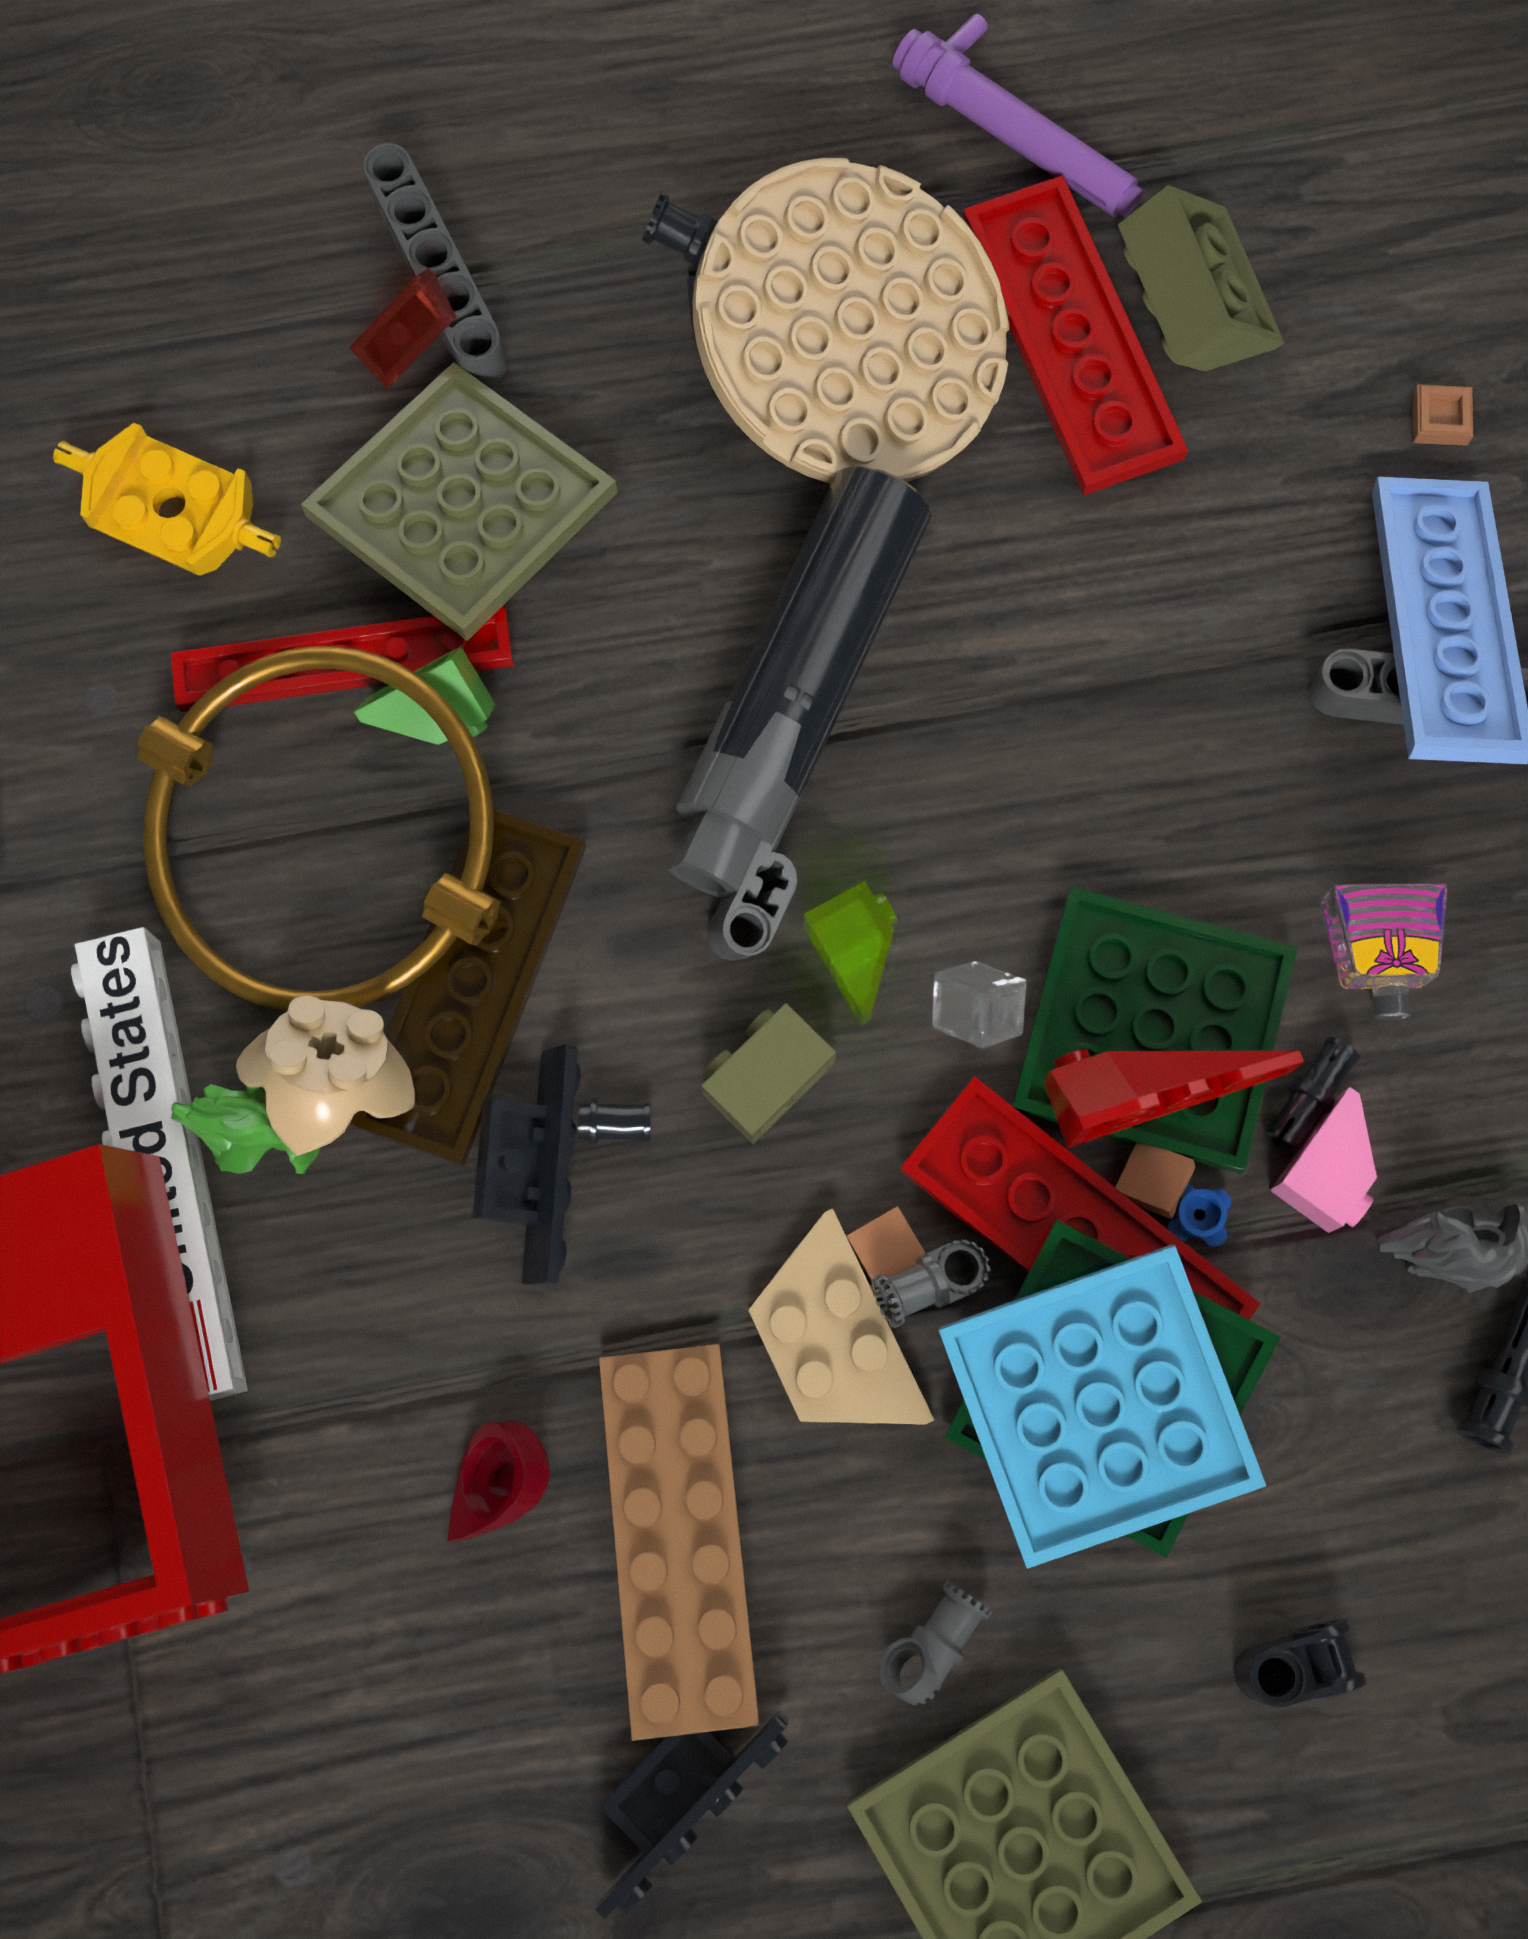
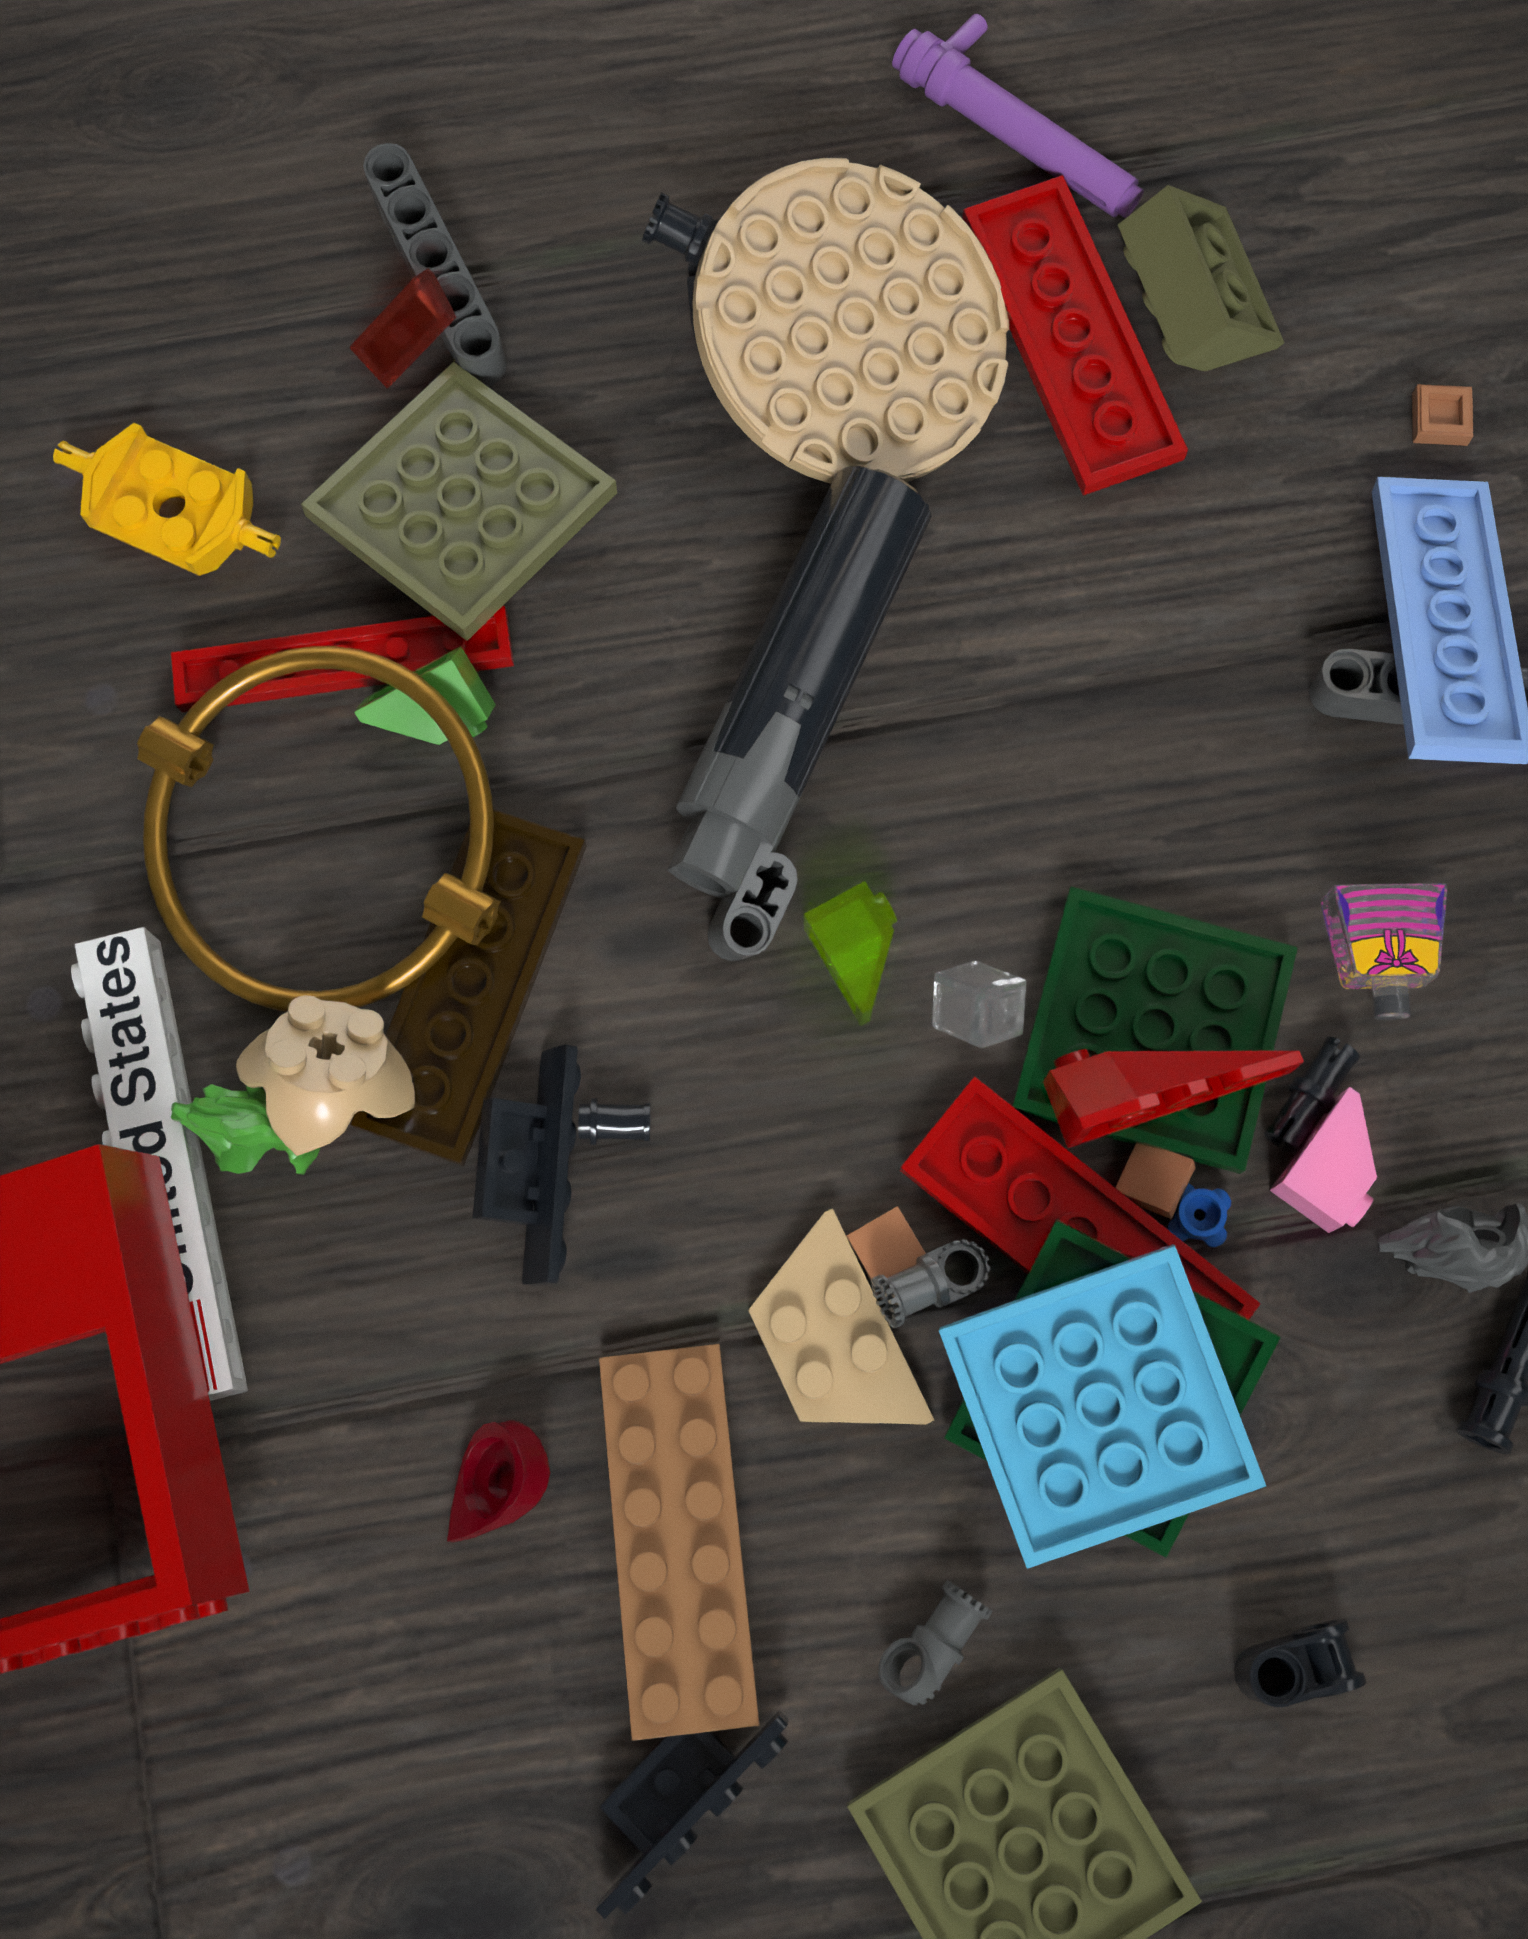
olive brick [701,1003,836,1145] -> none

